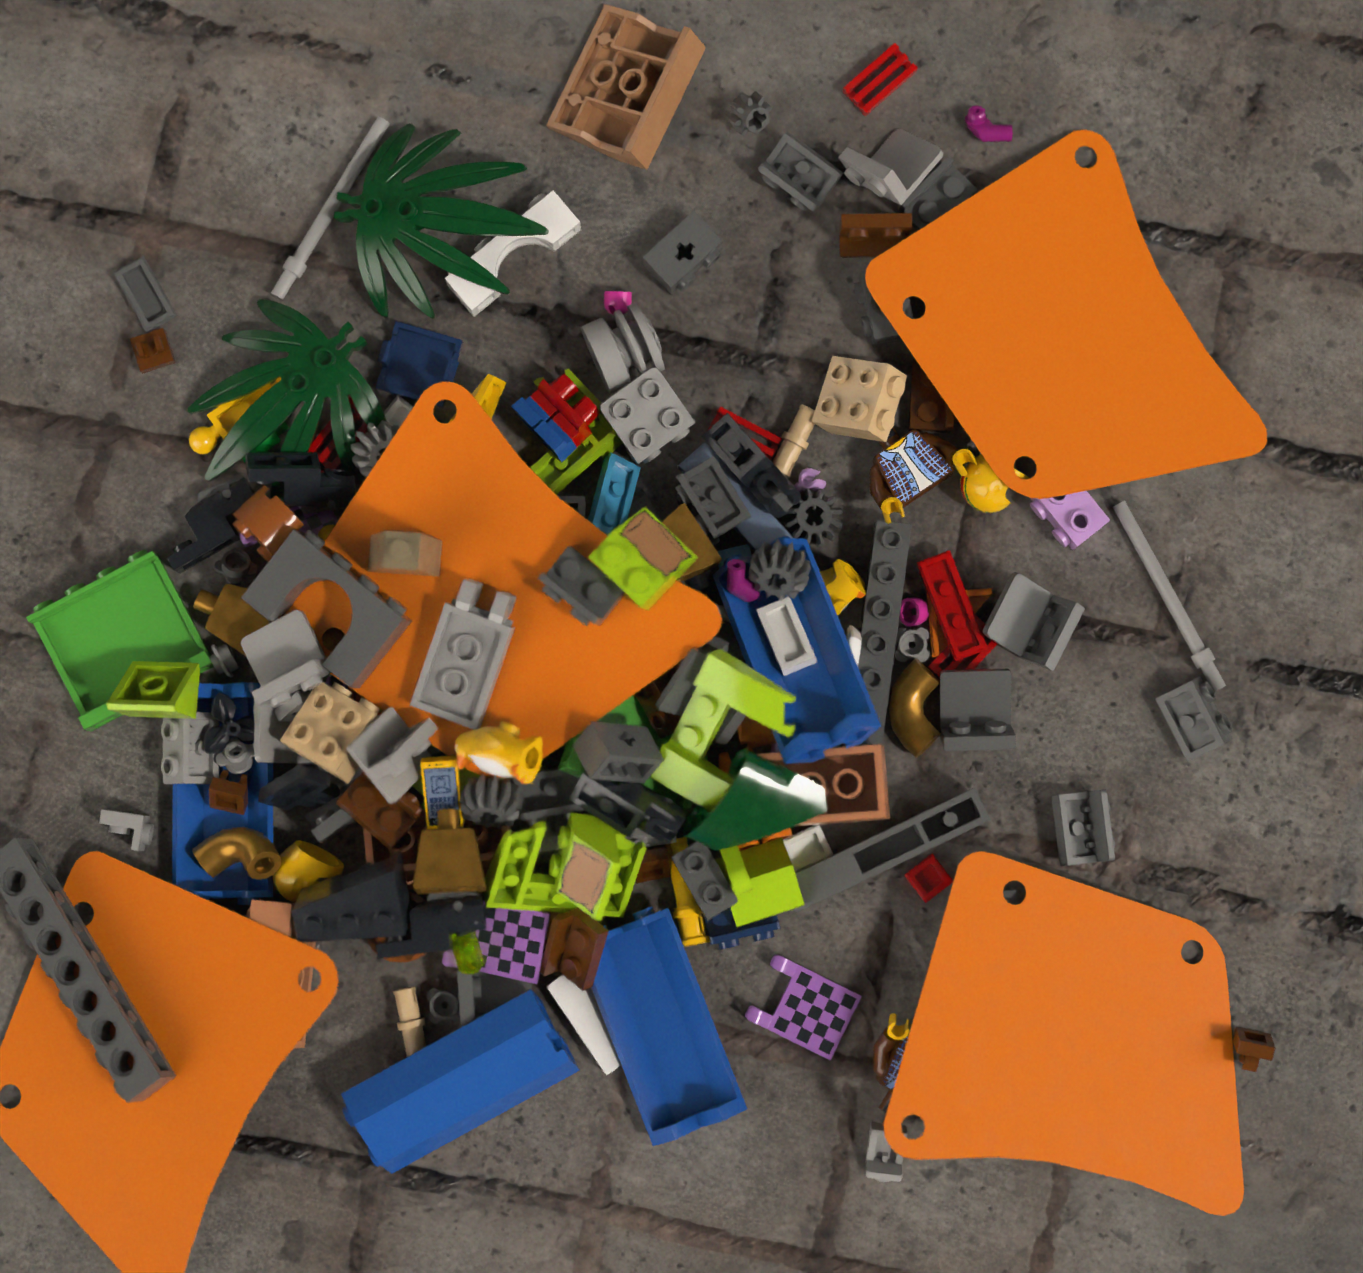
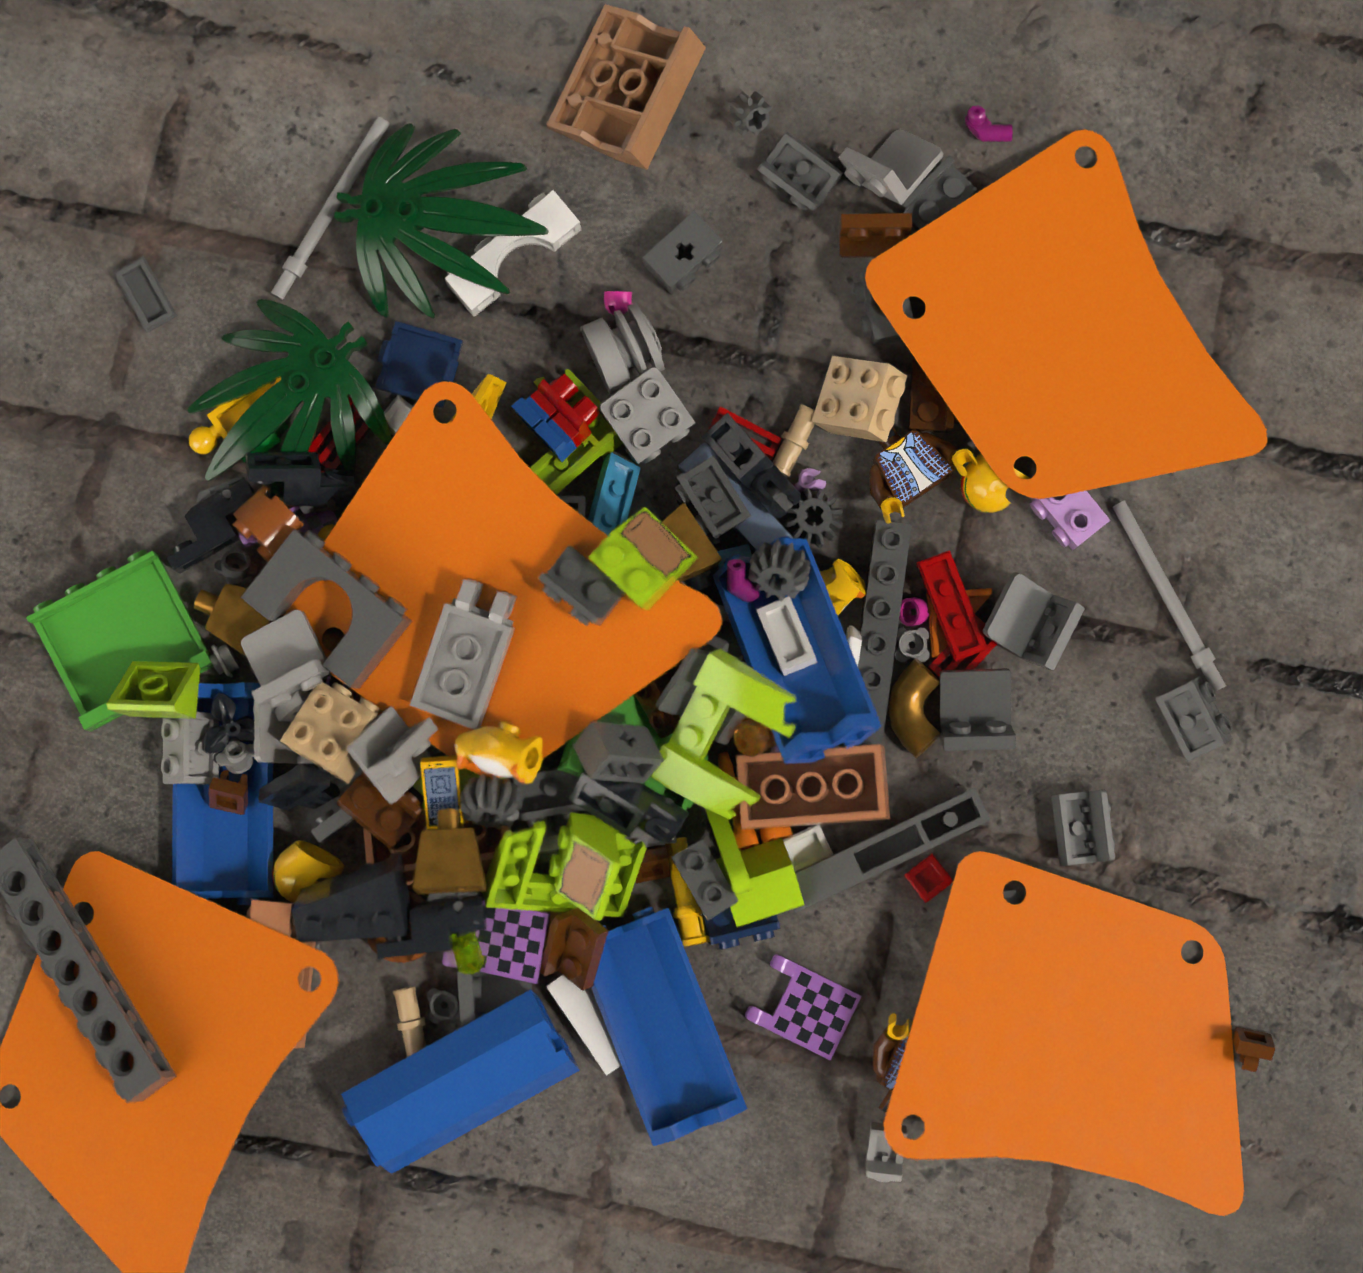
light grey bracket [99,809,154,851] -> none
reddish brown tile [130,328,176,374] -> none
pearl gold cylinder [192,827,281,880] -> none
light grey gear [350,420,400,477] -> none
dark tan slope [368,531,442,577] -> none
dark green panel [683,749,828,850] -> none
red tile [843,43,918,117] -> none
none -> clear orange brick [734,718,777,757]

